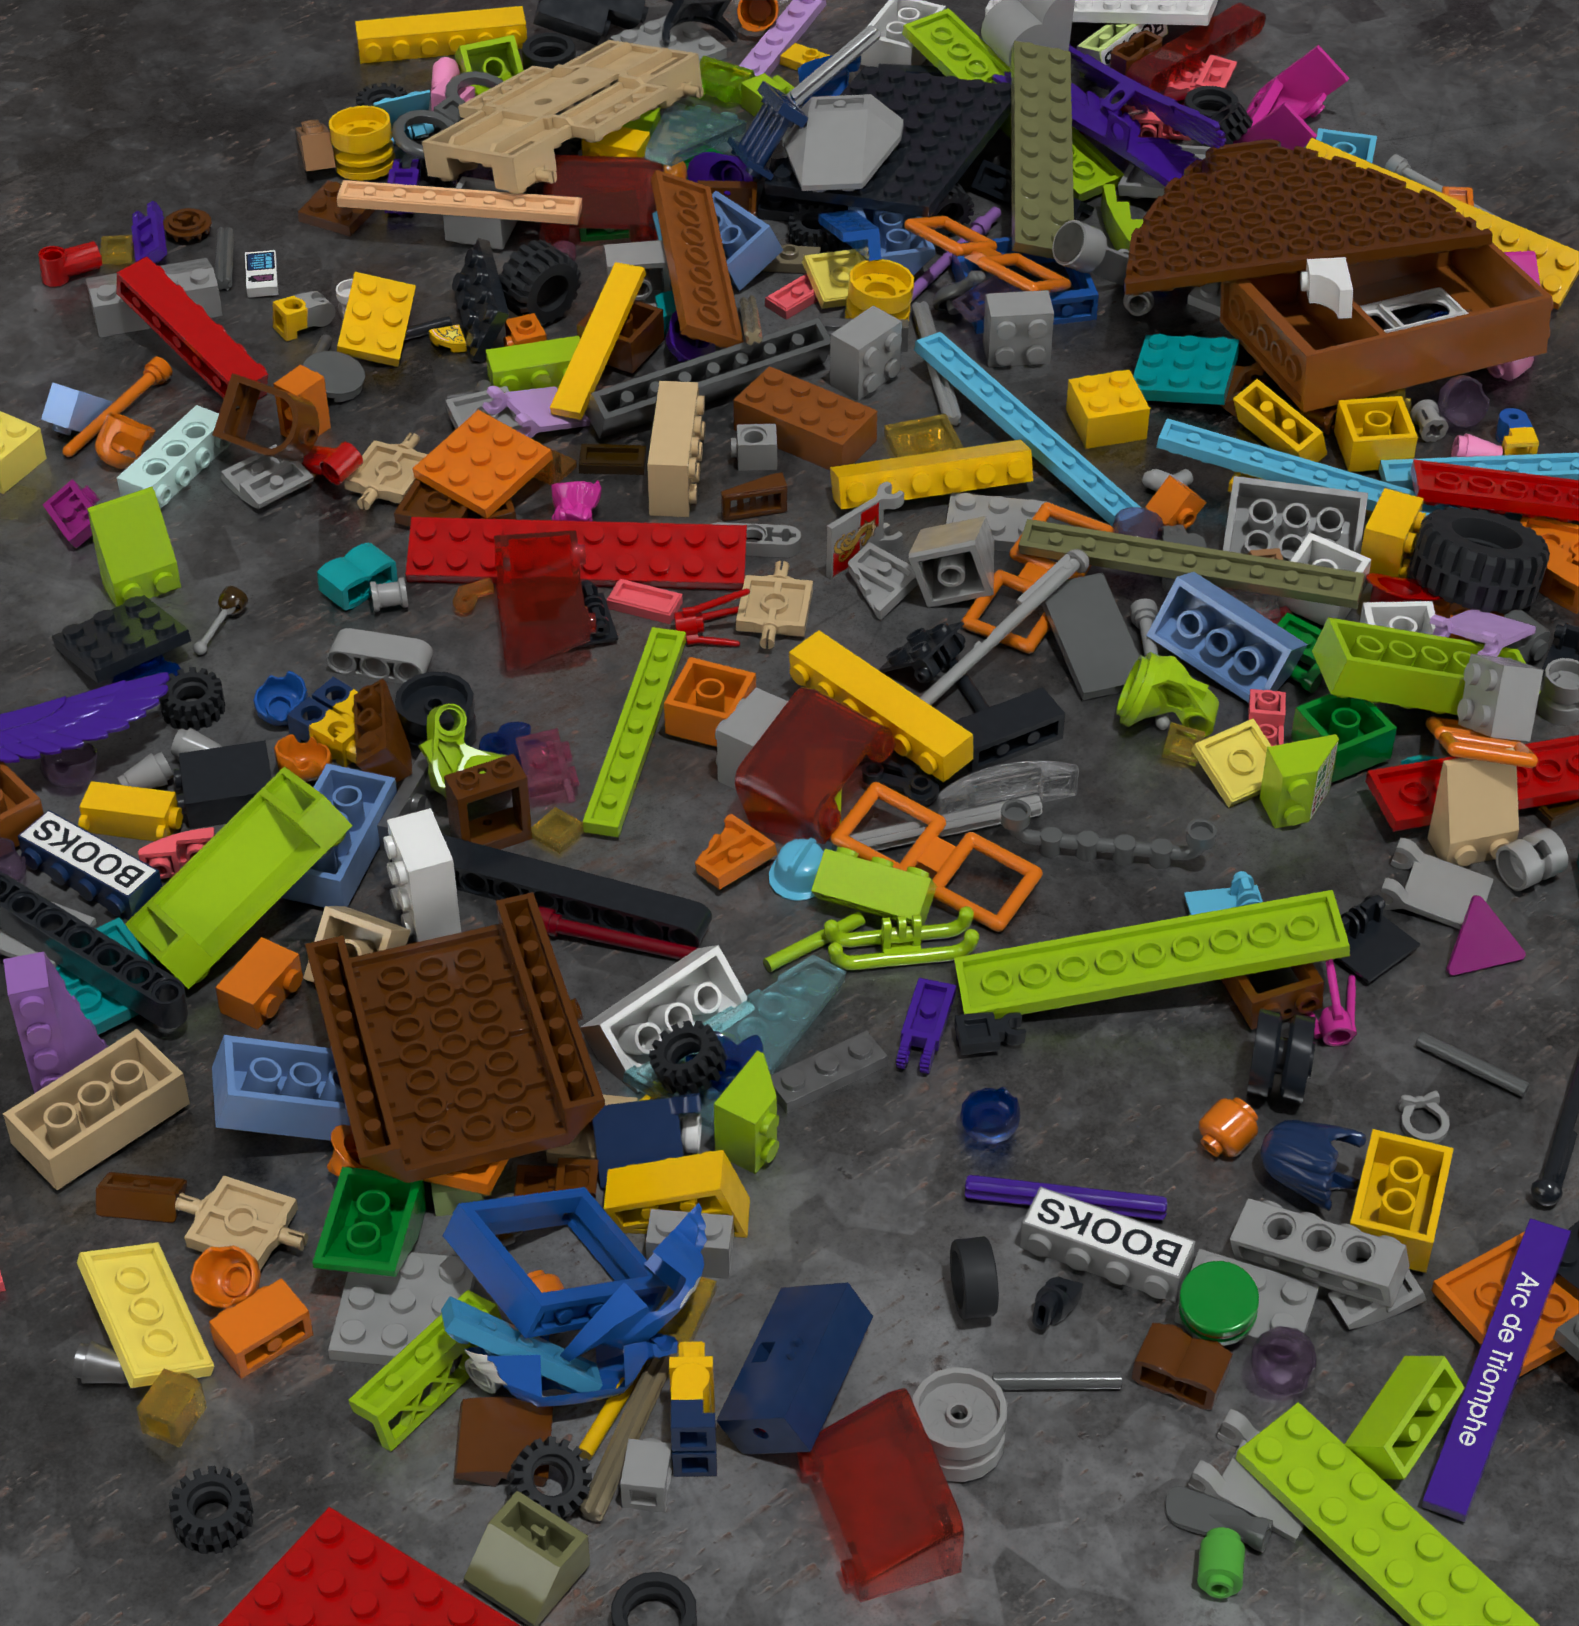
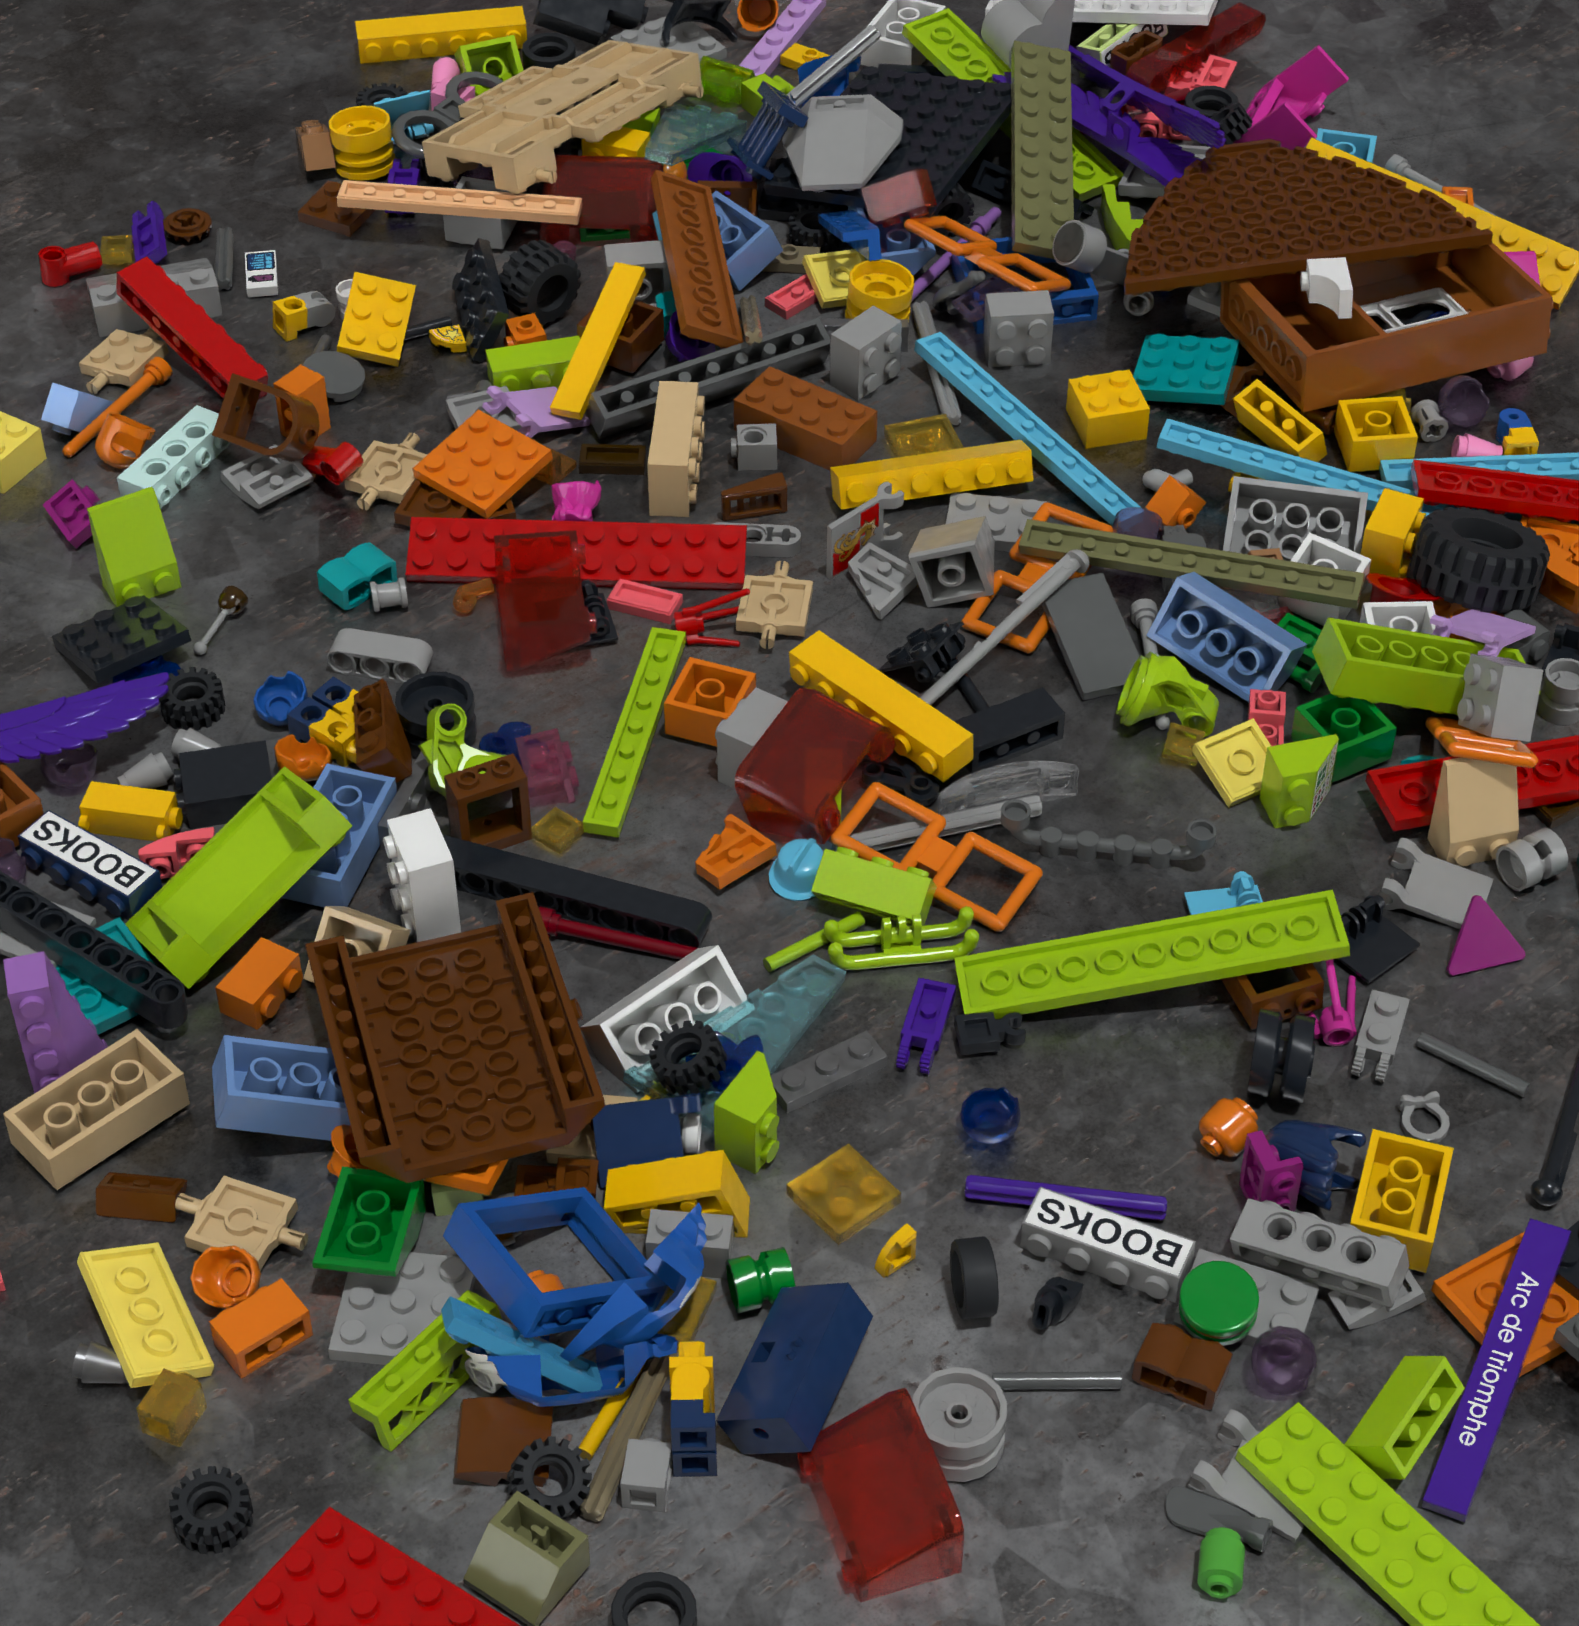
none -> tan plate [79,327,169,394]
none -> green wheel [725,1247,795,1314]
none -> clear yellow plate [787,1143,901,1245]
none -> clear red brick [861,169,937,228]
none -> yellow tile [875,1223,917,1278]
none -> magenta bracket [1239,1130,1304,1212]
none -> light grey hinge [1351,989,1410,1083]

